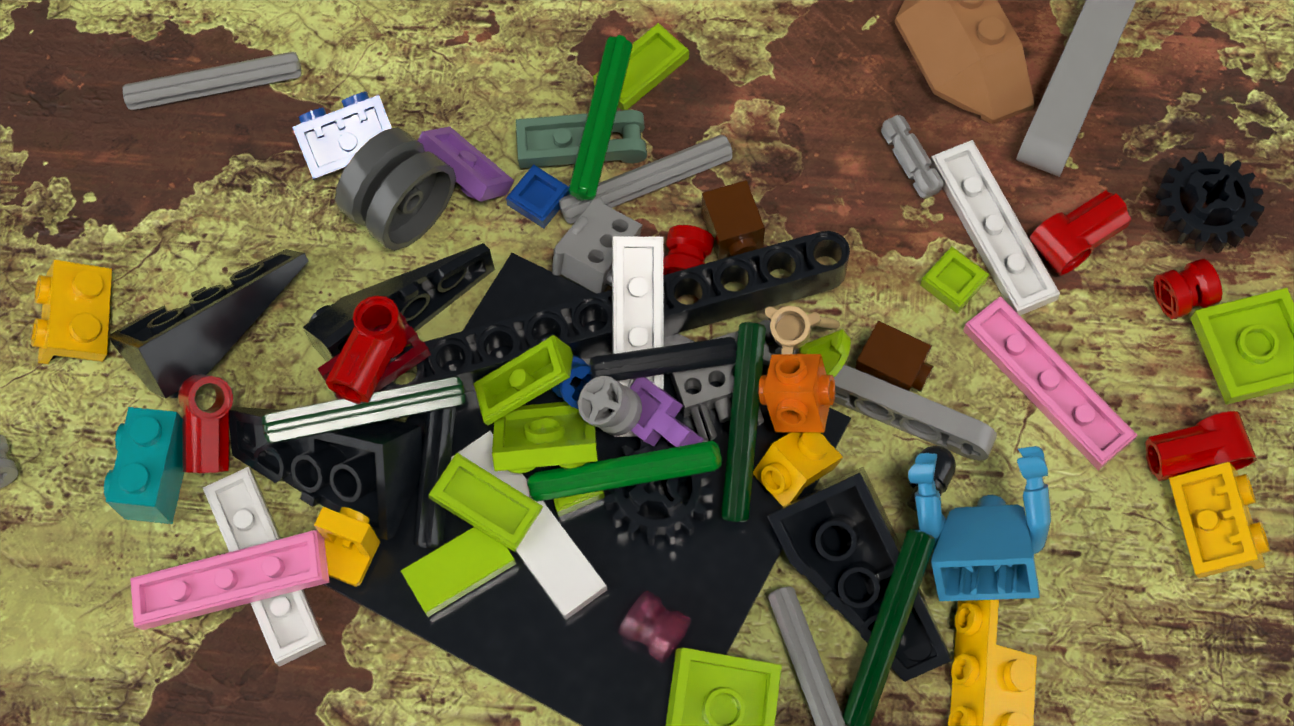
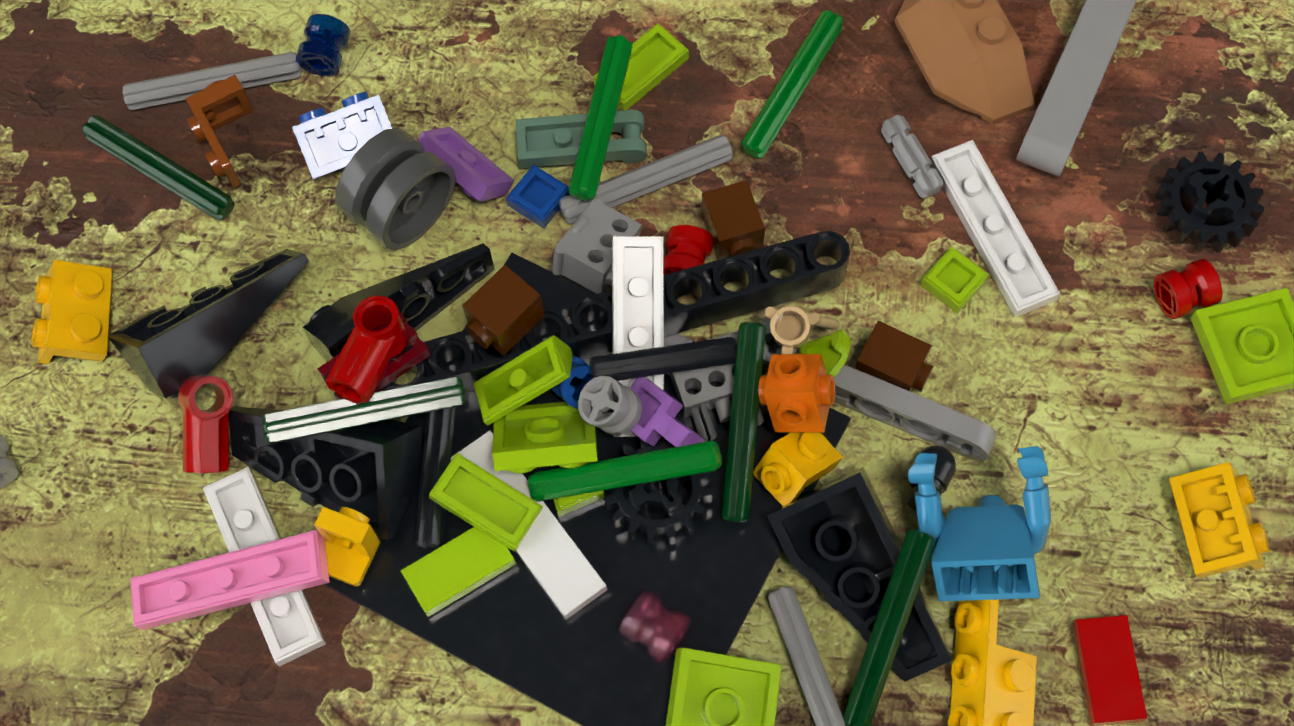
teal brick [104,407,184,524] -> none
bright pink tile [963,296,1138,471] -> none
red piece [1029,190,1132,276] -> none
red piece [1145,411,1257,481] -> none
none -> dark green axle [82,115,235,220]
none -> dark orange bracket [185,75,253,188]
none -> clear blue wheel [296,14,350,77]
none -> reddish brown brick [462,265,545,356]
none -> green axle [742,10,843,159]
none -> red tile [1072,615,1147,726]

